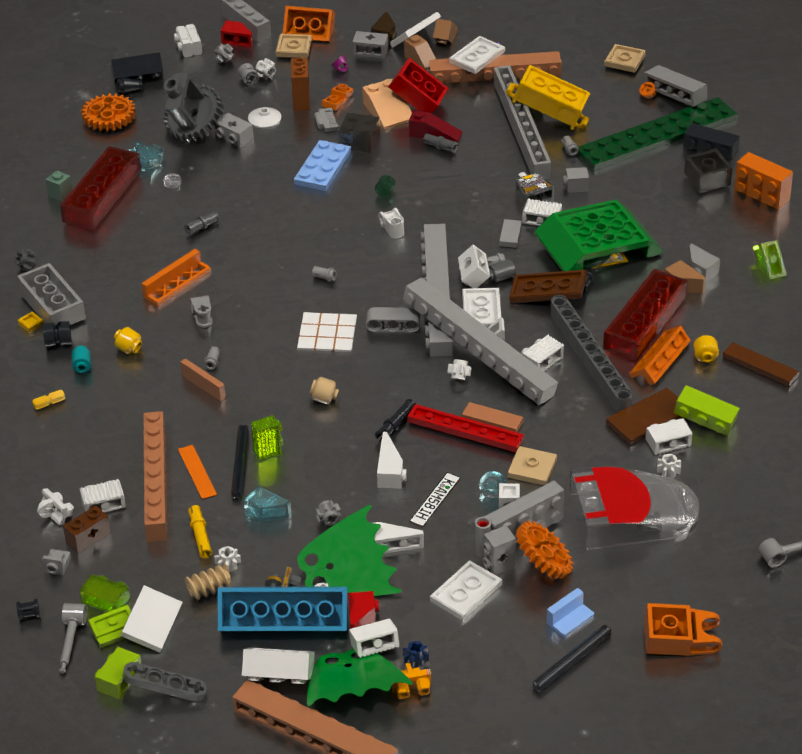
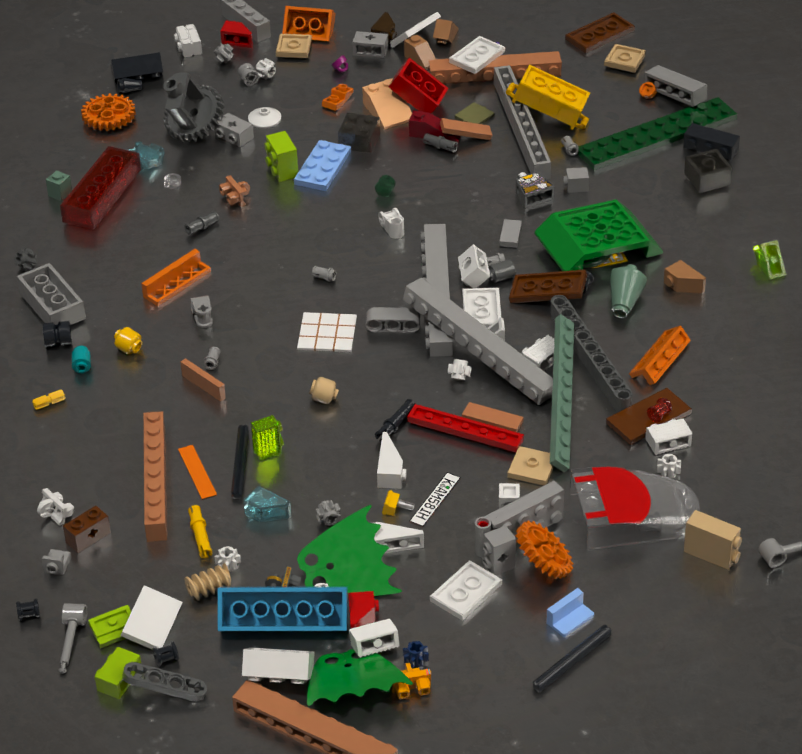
yellow tile [18,311,44,333] -> none
clear neon green brick [79,574,130,612] -> none
white brick [80,479,126,512] -> none
dark orange window [291,57,310,111] -> none
light grey piece [314,108,339,132] -> none
clear light blue piece [479,471,507,499] -> none
white brick [522,198,562,226] -> none
clear red brick [603,269,688,361] -> none
orange brick [644,603,722,656] -> none
lime brick [674,385,740,436] -> none
light grey slope [688,243,720,282] -> none
yellow head [693,335,719,363] -> none
reddish brown tile [723,342,799,387] -> none
orange brick [734,152,793,210] -> none
none -> black bush [152,641,179,666]
none -> nougat hips [219,175,250,207]
none -> lime brick [264,131,298,182]
none -> yellow piece [382,490,415,516]
none -> nougat tile [440,118,492,140]
none -> olive piece [455,102,495,124]
none -> sand green plate [550,314,574,472]
none -> reddish brown tile [565,12,635,53]
none -> sand green cone [610,264,647,318]
none -> clear red bush [647,397,672,423]
none -> tan brick [684,510,742,570]

